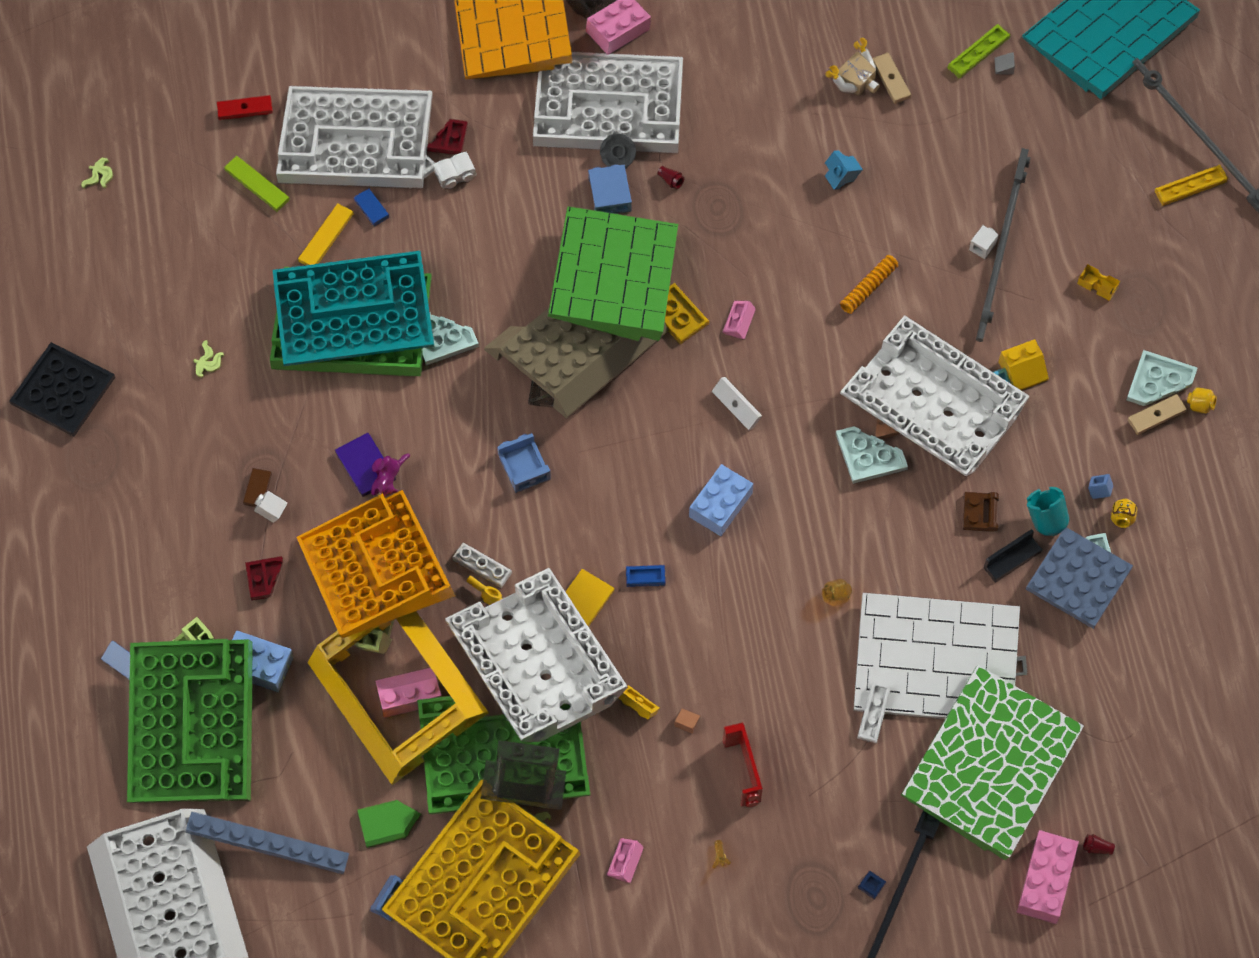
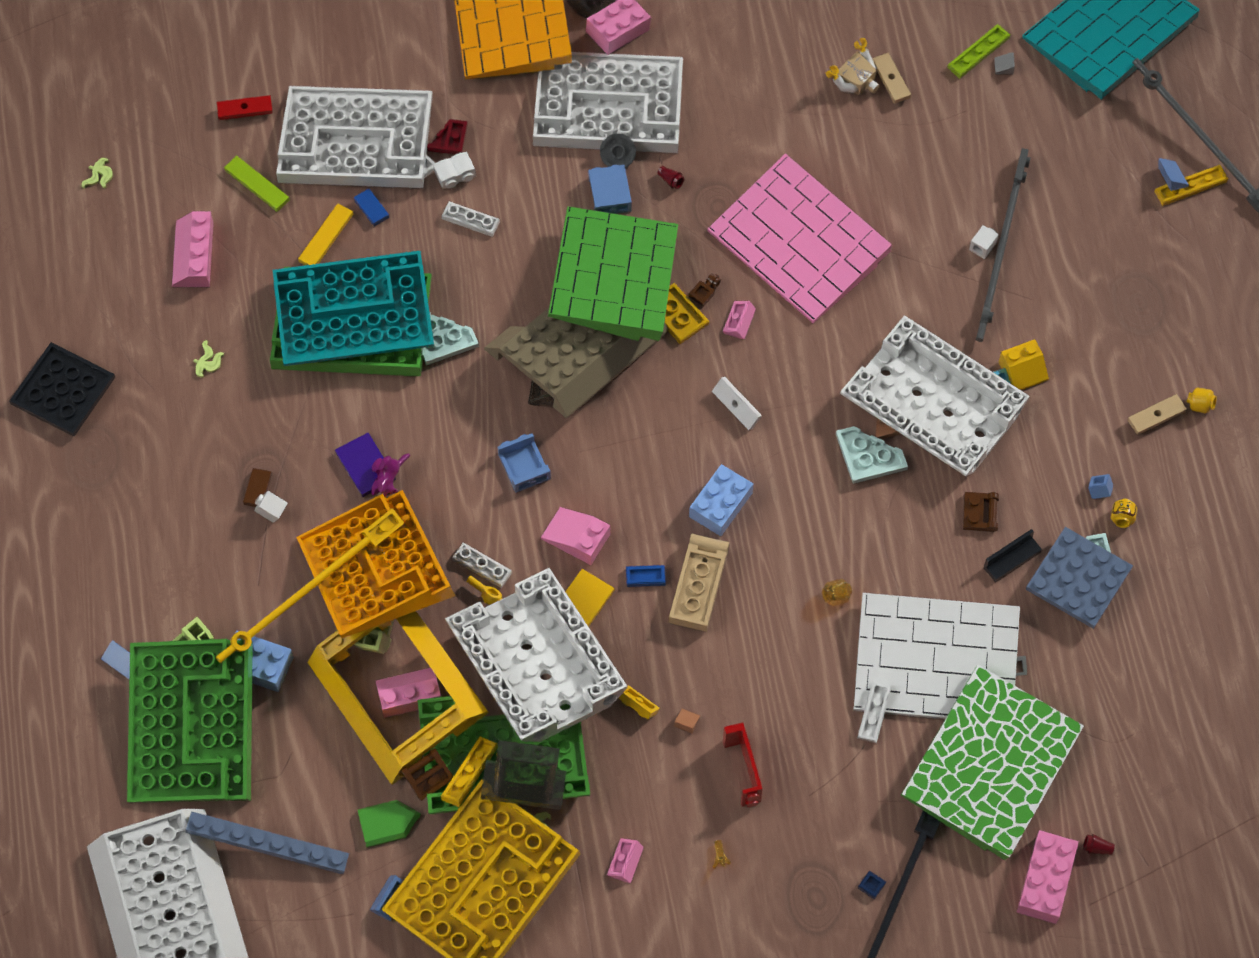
dark red wing [245,556,283,601] -> none
dark azure brick [825,150,863,190] -> none
light orange piece [840,255,899,314] -> none
teal cylinder [1027,487,1070,536] -> none
yellow piece [1077,264,1120,301] -> none
light aqua plate [1126,350,1197,406] -> none
none -> bright pink slope [172,211,213,287]
none -> yellow bar [215,508,404,663]
none -> reddish brown plate [401,748,453,801]
none -> yellow tile [441,737,498,807]
none -> white tile [442,201,500,237]
none -> bright pink slope [541,507,610,565]
none -> tan hinge [669,534,730,632]
none -> reddish brown plate [689,273,721,307]
none -> bright pink slope [707,154,892,323]
none -> medium blue slope [1158,158,1188,191]

